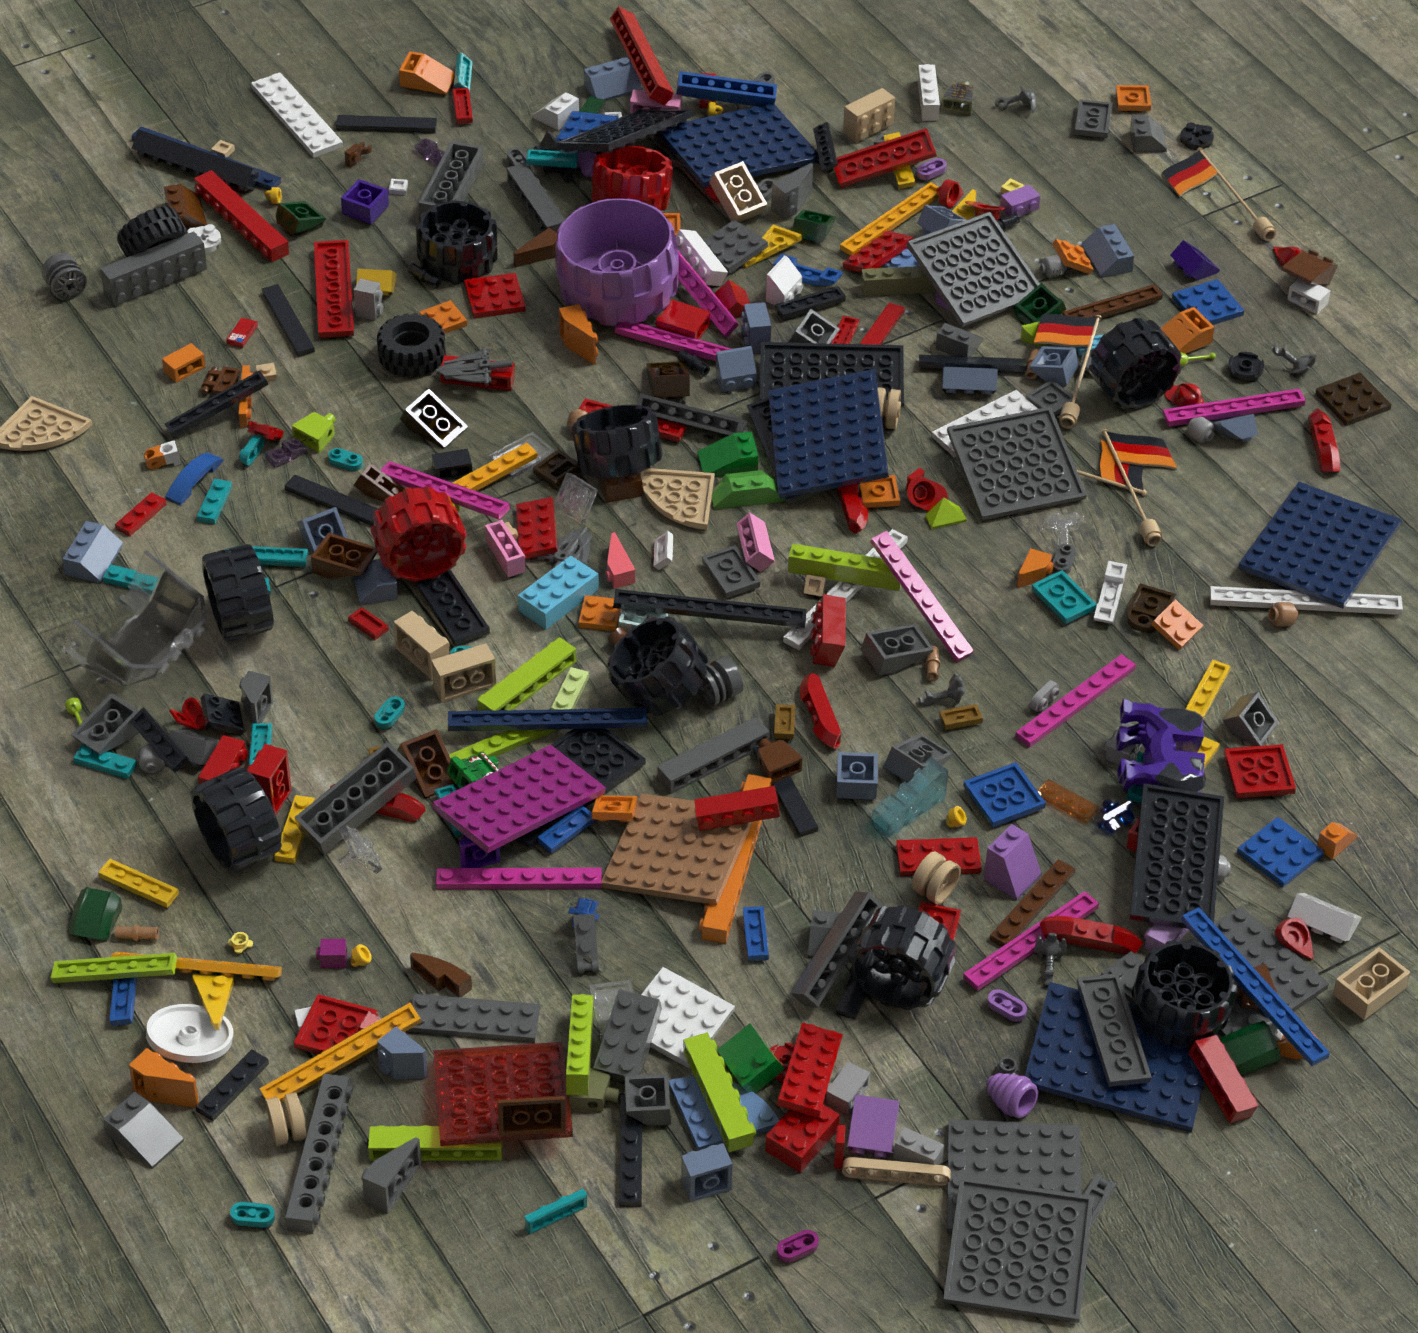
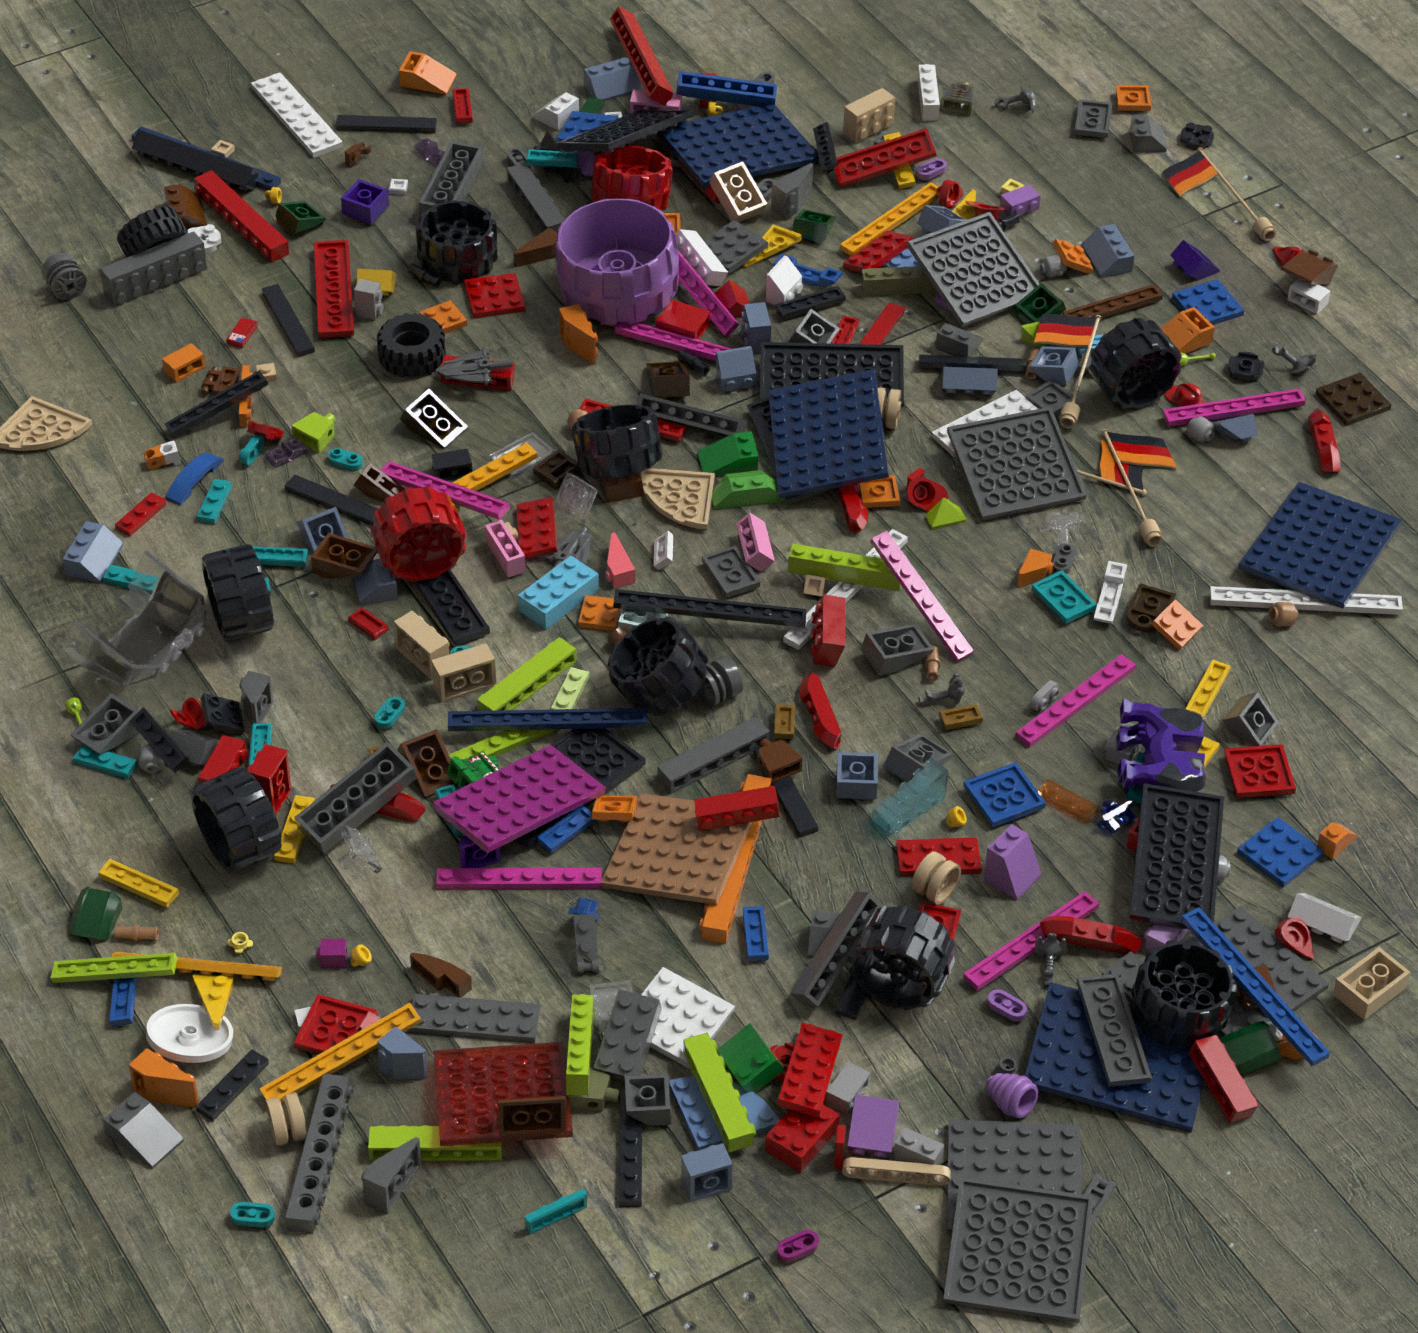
teal plate [454,52,473,92] -> none
reddish brown plate [990,859,1075,947] -> none

